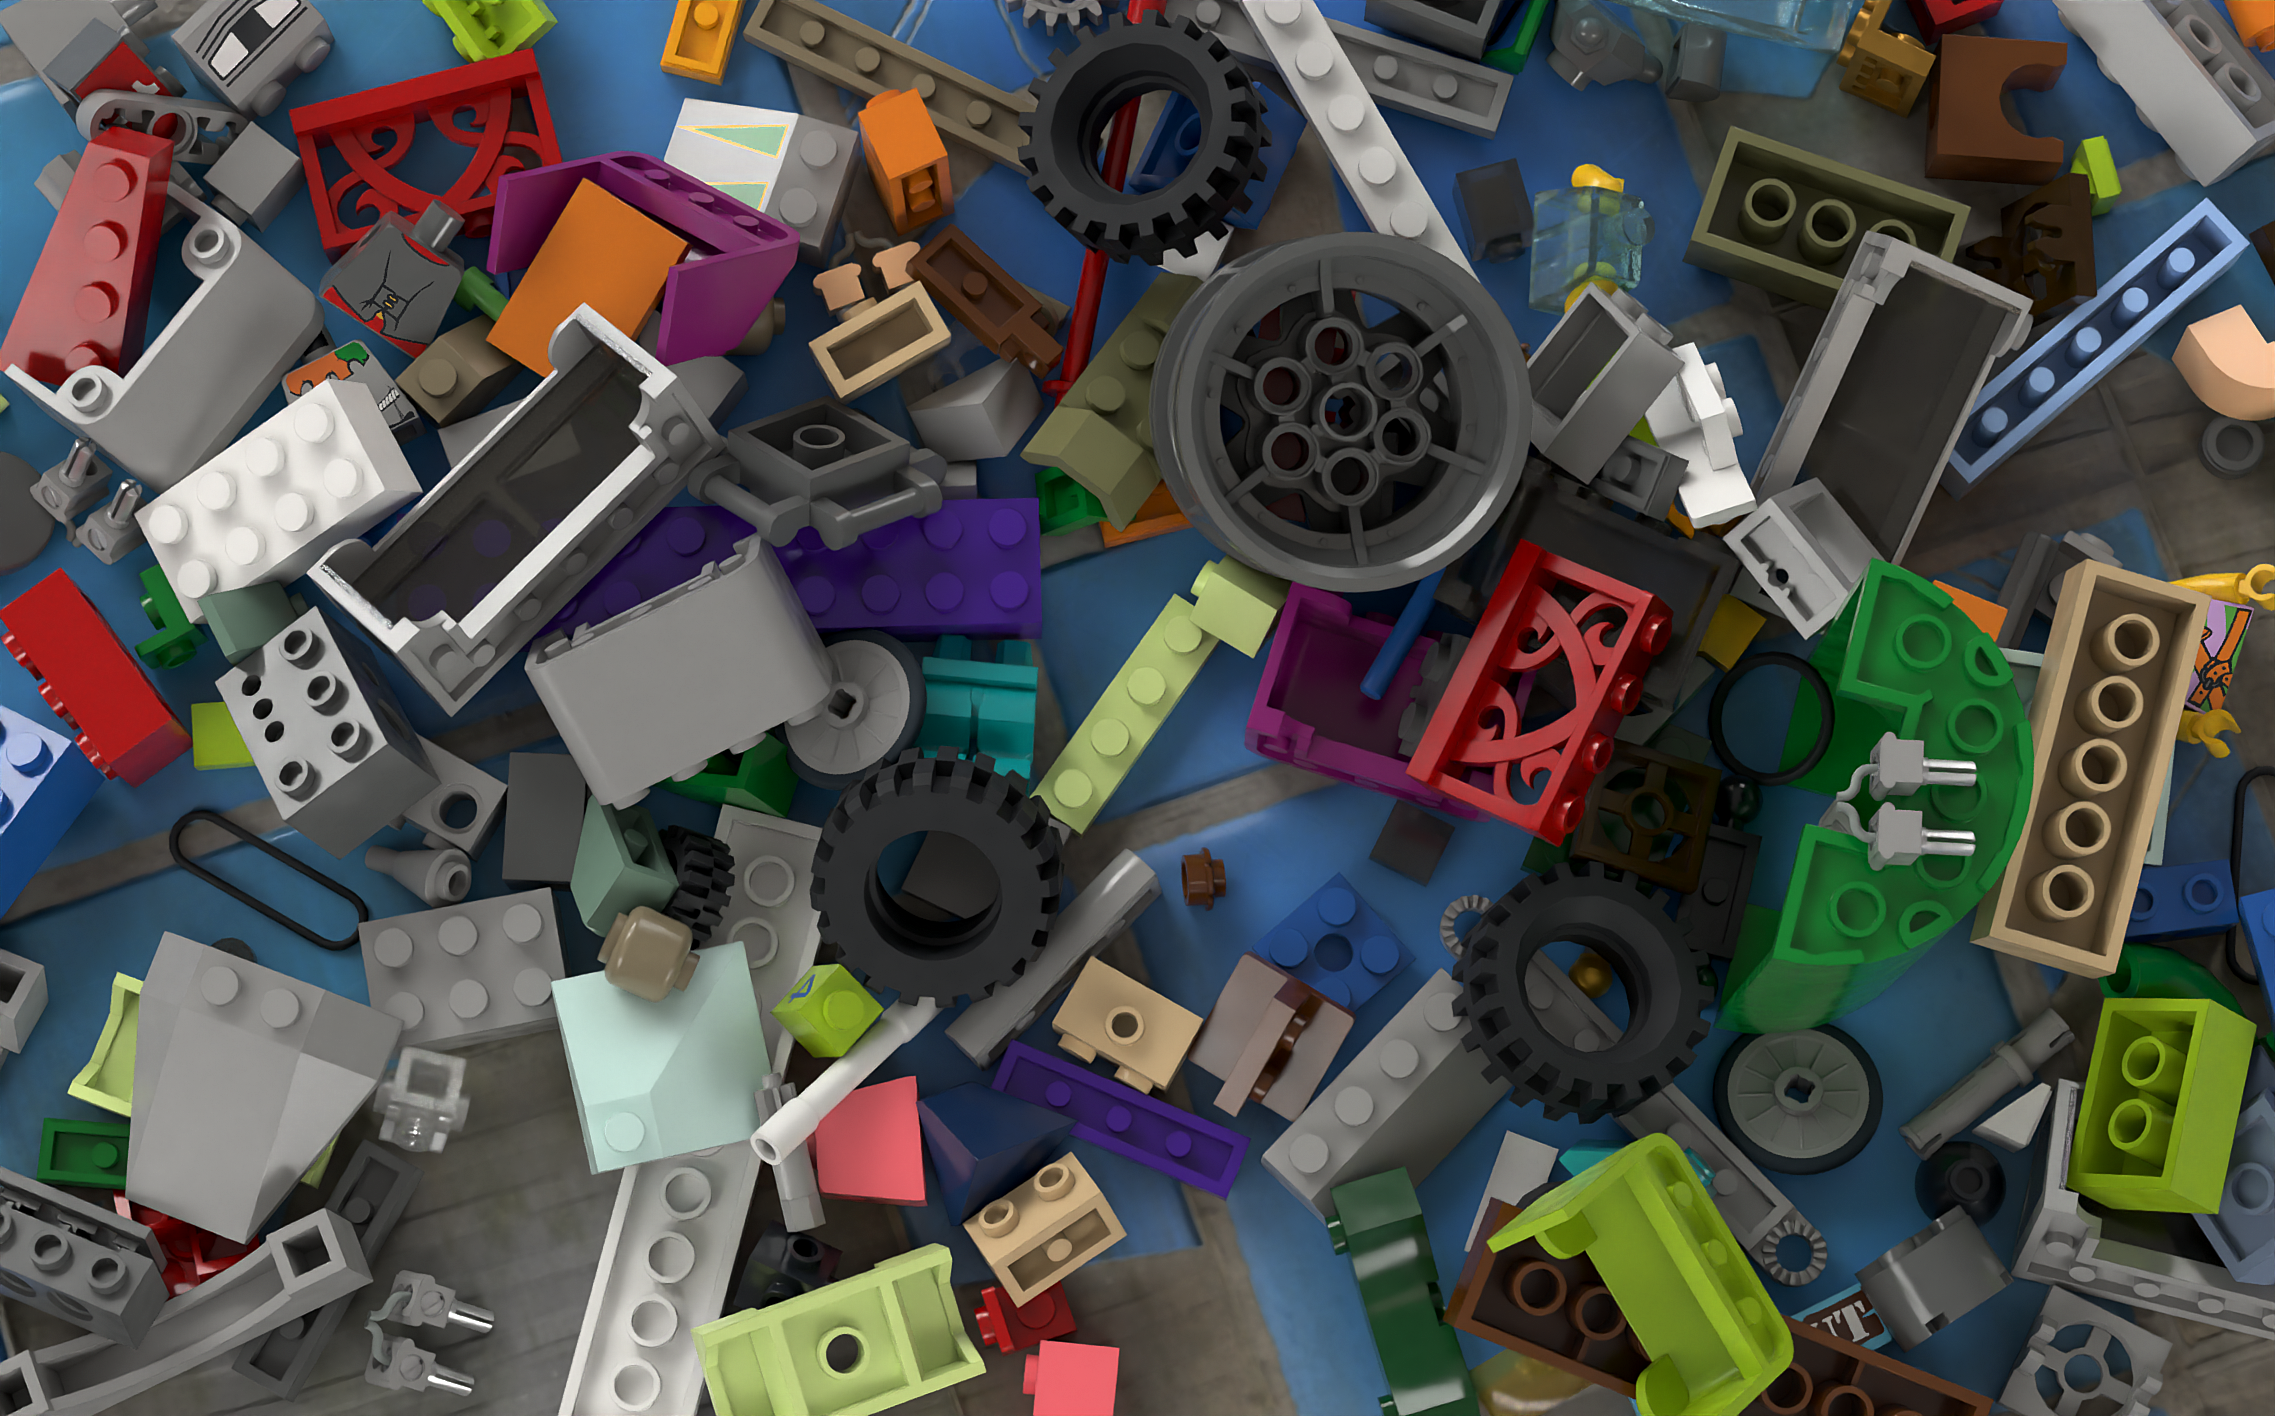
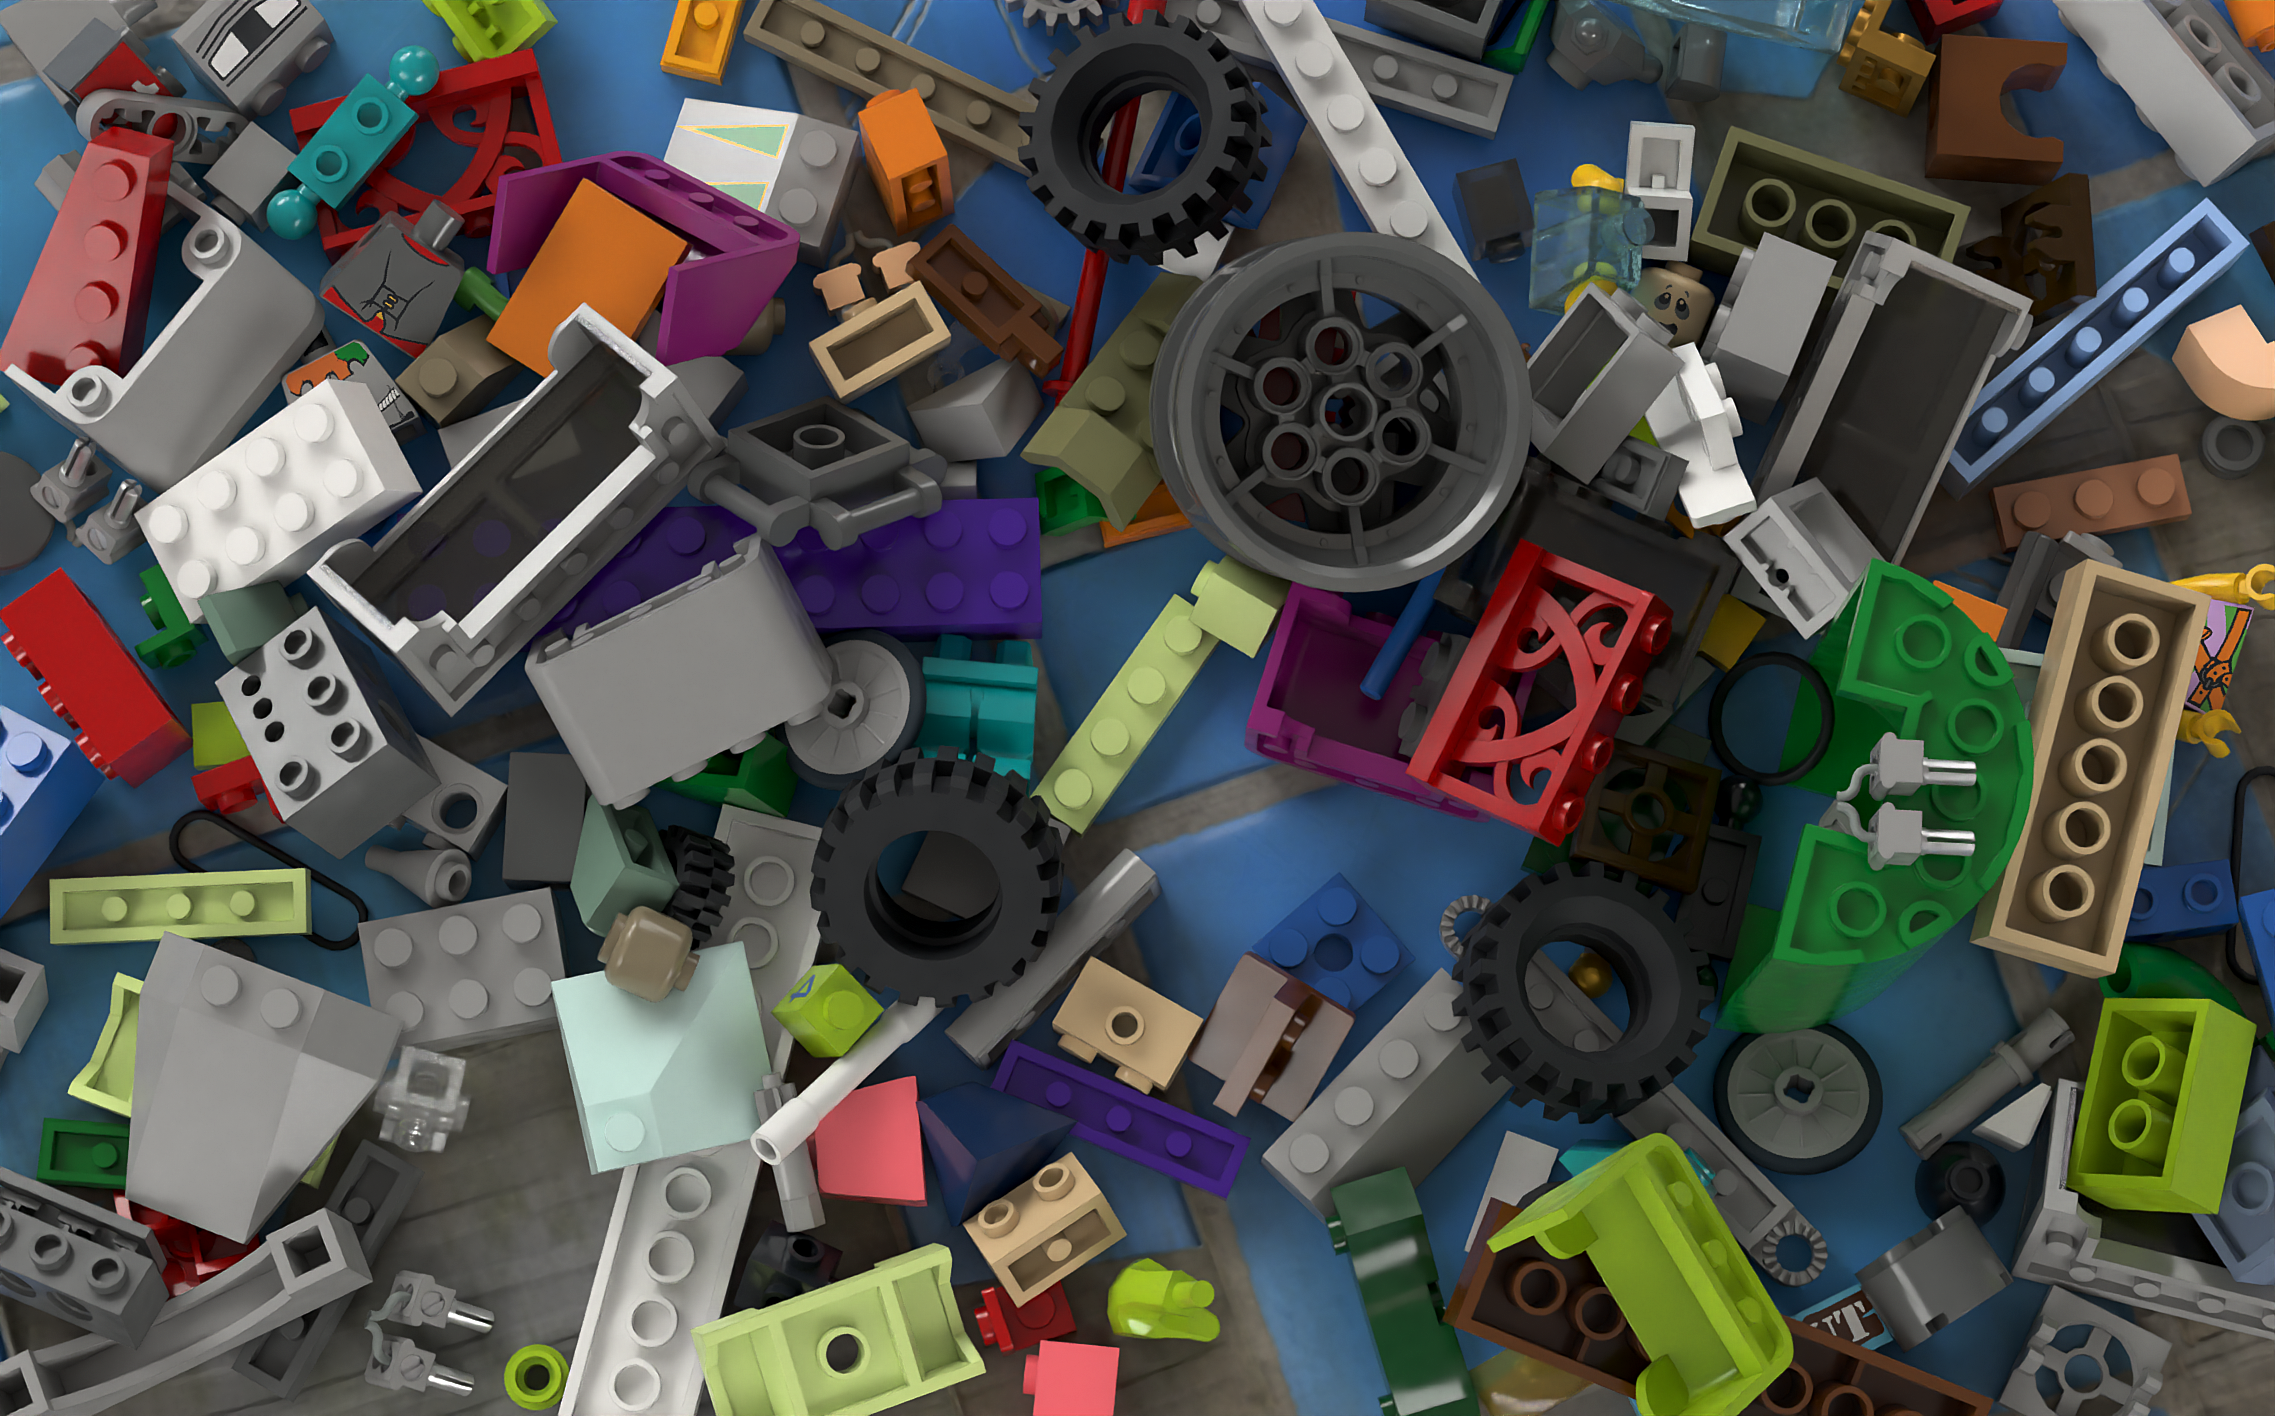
reddish brown plate [1181,847,1226,911] -> none
clear smoke tile [1369,799,1456,887] -> none
lime tile [2070,135,2122,216] -> none
none -> yellowish green plate [50,868,312,946]
none -> red bracket [191,755,285,824]
none -> teal plate [266,45,440,240]
none -> lime plate [504,1344,570,1411]
none -> lime animal [1107,1258,1221,1342]
none -> white brick [1620,121,1695,261]
none -> tan head [1630,260,1715,349]
none -> light grey brick [1700,232,1837,426]
none -> nougat plate [1989,453,2192,554]

